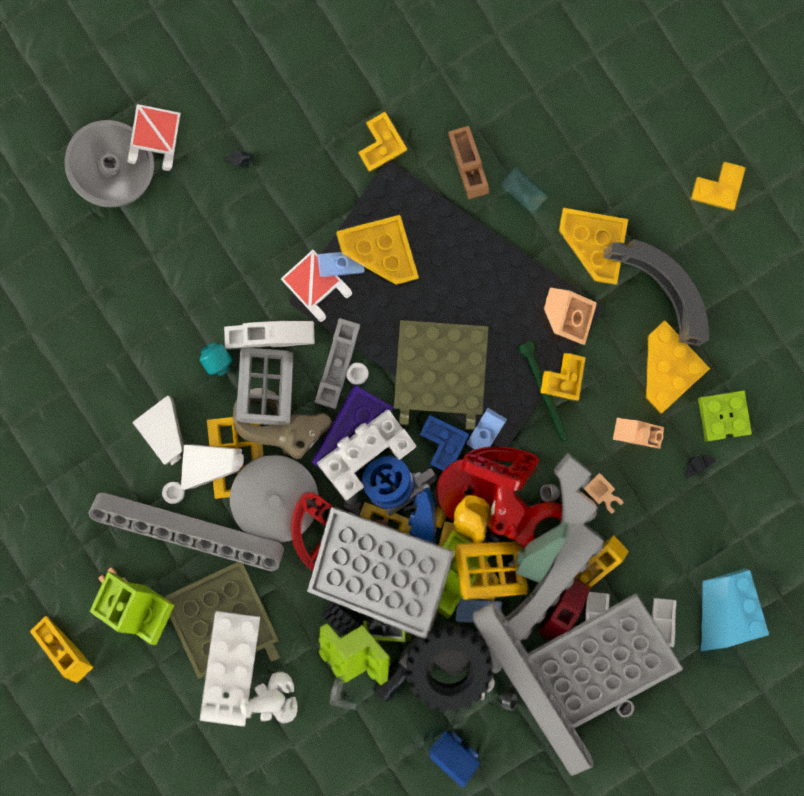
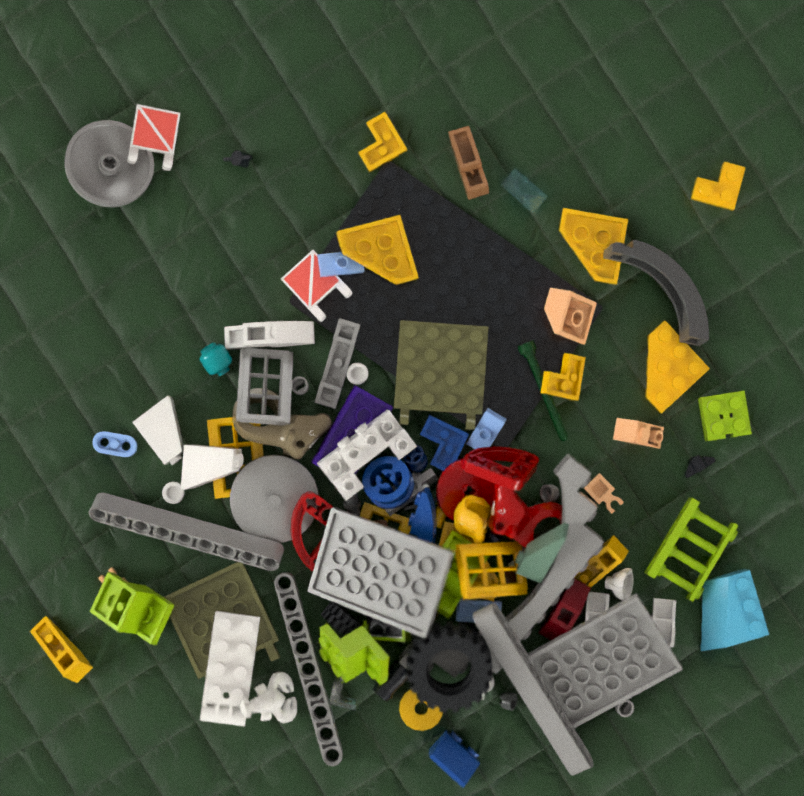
none -> light blue plate [92,431,138,457]
none -> light grey beam [274,572,343,766]
none -> light grey hinge [292,376,309,395]
none -> yellow tile [399,689,443,731]
none -> dark blue wheel [403,445,428,472]
none -> white piece [605,568,634,601]
none -> lime fence [644,497,738,602]

